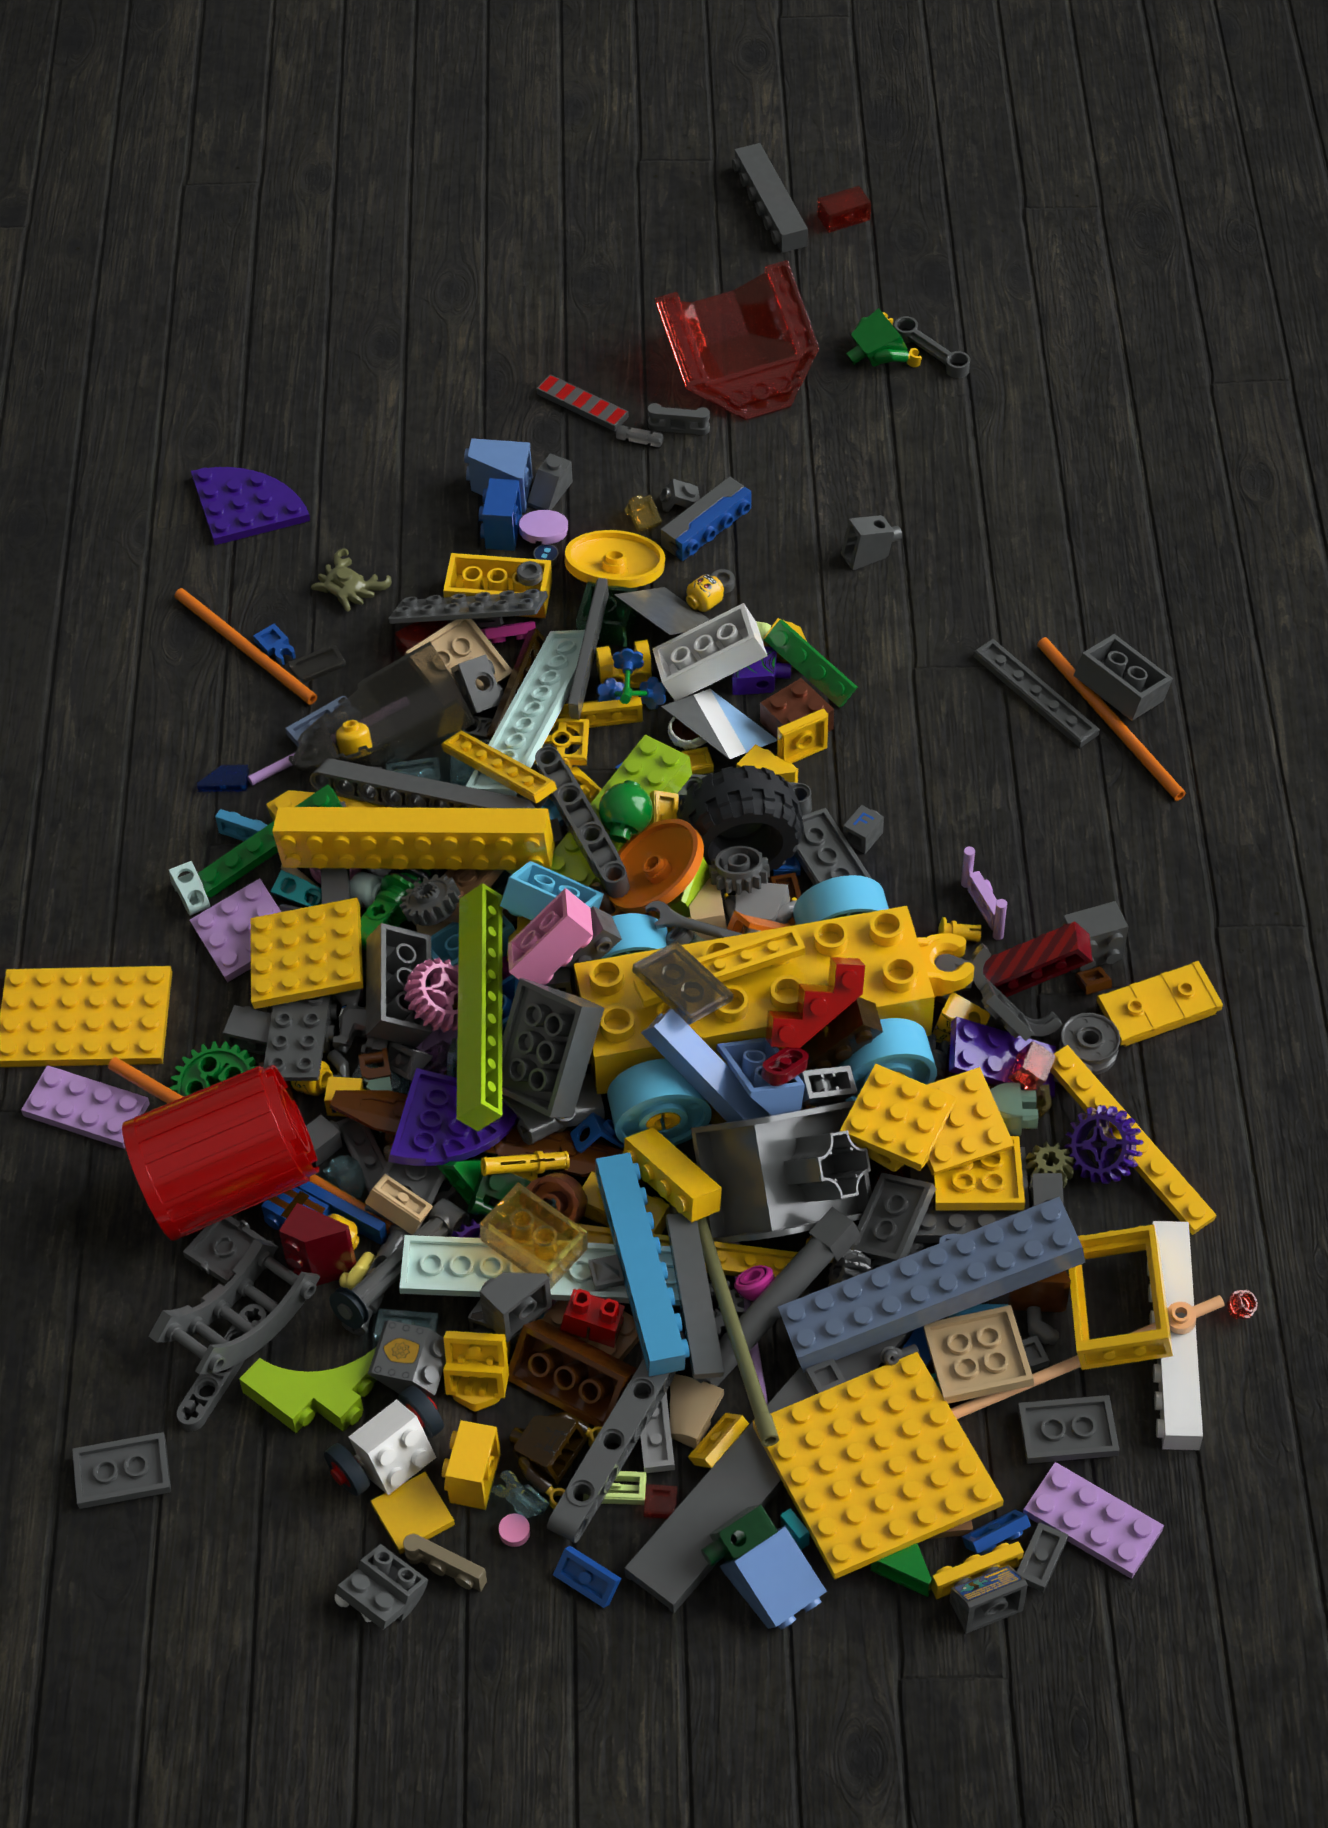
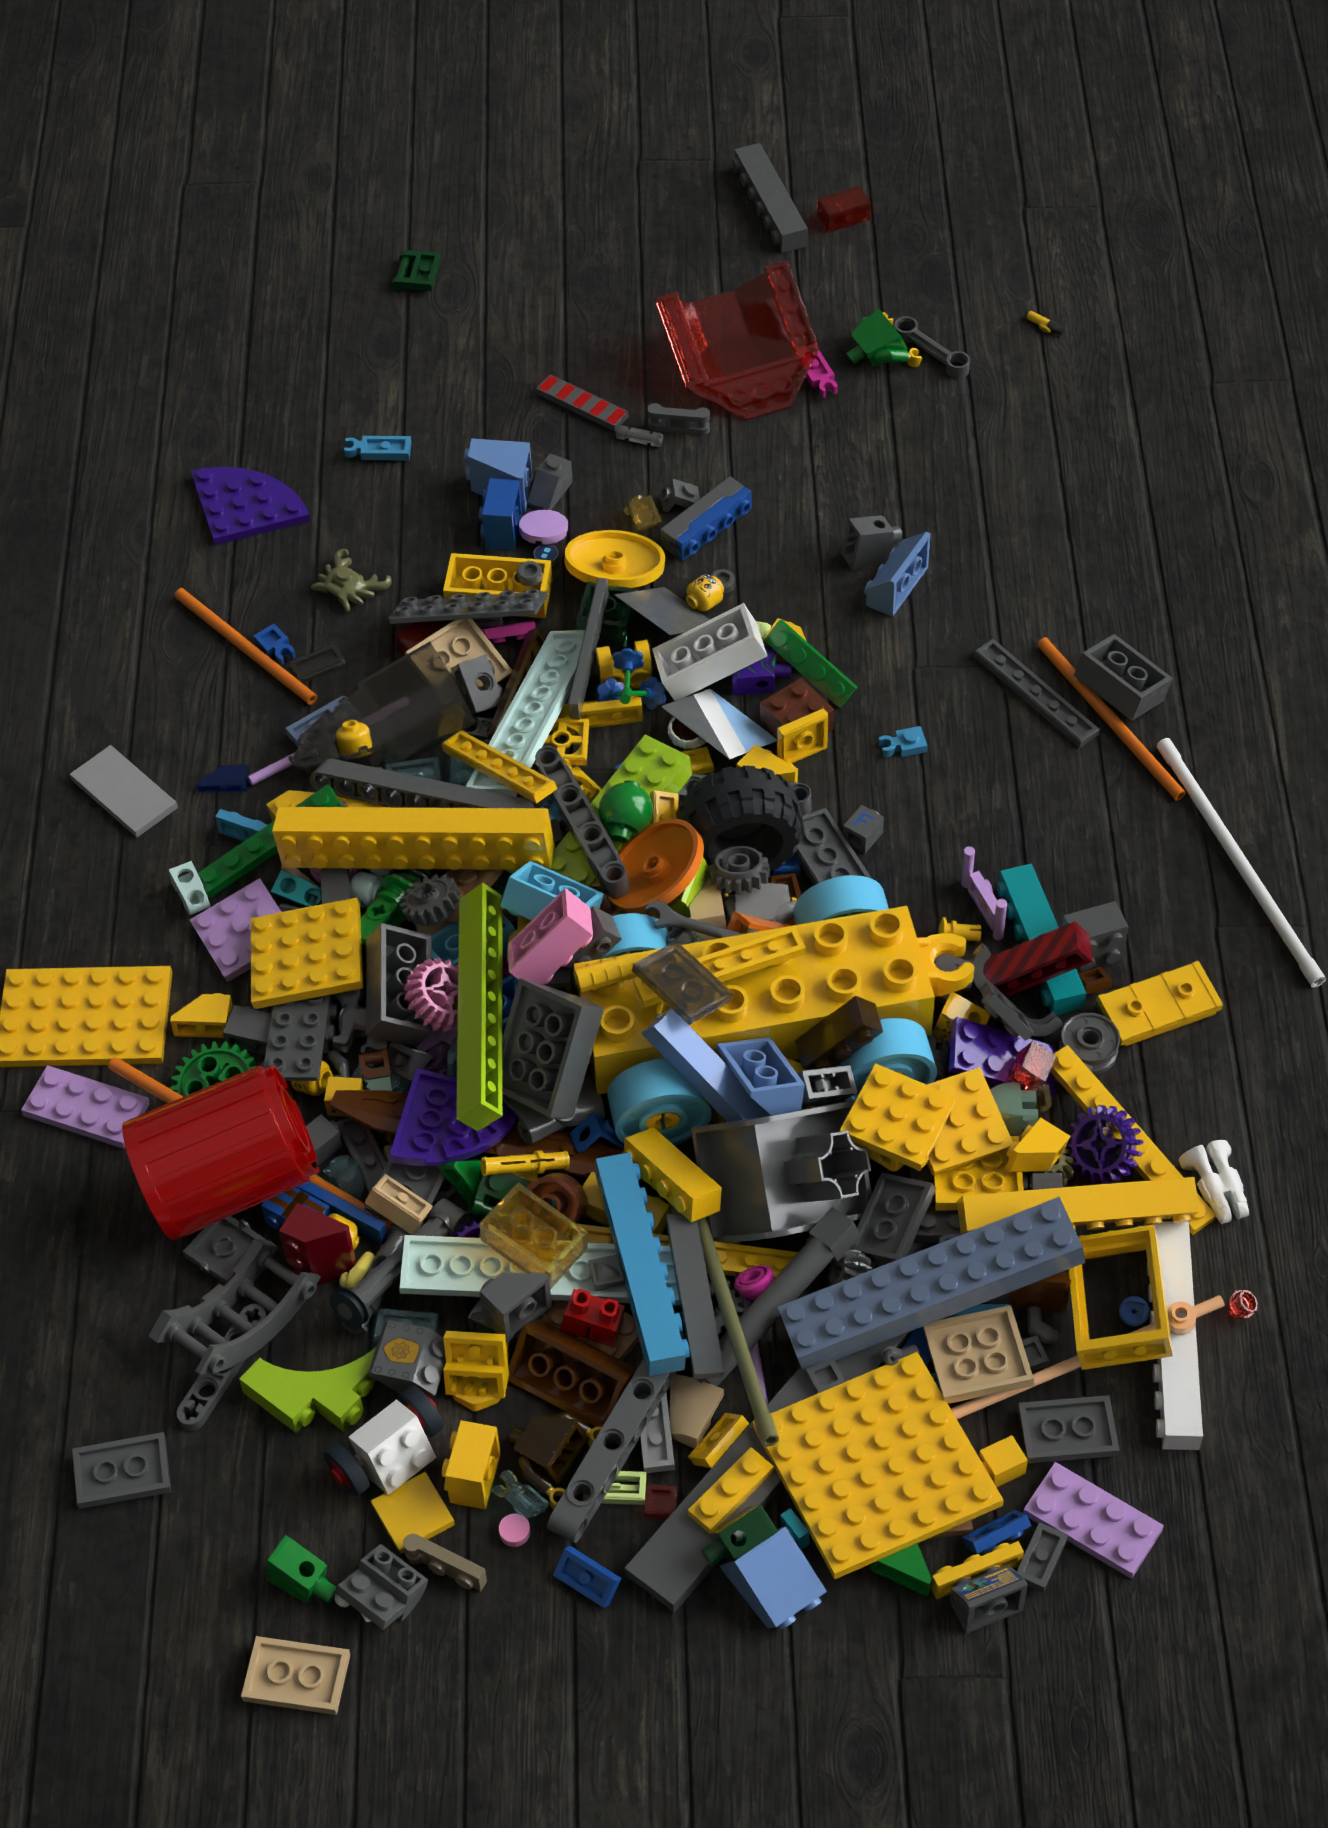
dark red plate [761,1047,809,1086] -> none
red brick [766,957,865,1048] -> none
none -> light grey tile [70,745,178,838]
none -> yellow slope [170,993,233,1038]
none -> tan plate [241,1636,351,1715]
none -> green torso [267,1535,337,1603]
none -> dark azure plate [344,436,412,460]
none -> dark green plate [391,250,441,292]
none -> yellow axle [573,953,636,993]
none -> yellow plate [688,1447,774,1534]
none -> dark pink plate [793,344,837,398]
none -> medium blue slope [864,532,930,617]
none -> dark azure plate [878,726,927,757]
none -> yellow brick [957,1177,1200,1235]
none -> yellow brick [979,1435,1028,1488]
none -> teal brick [996,864,1086,1015]
none -> yellow slope [1005,1118,1070,1172]
none -> piece [1025,311,1066,336]
none -> blue tile [1119,1296,1149,1327]
none -> white piece [1156,738,1326,988]
none -> white piece [1178,1140,1249,1224]

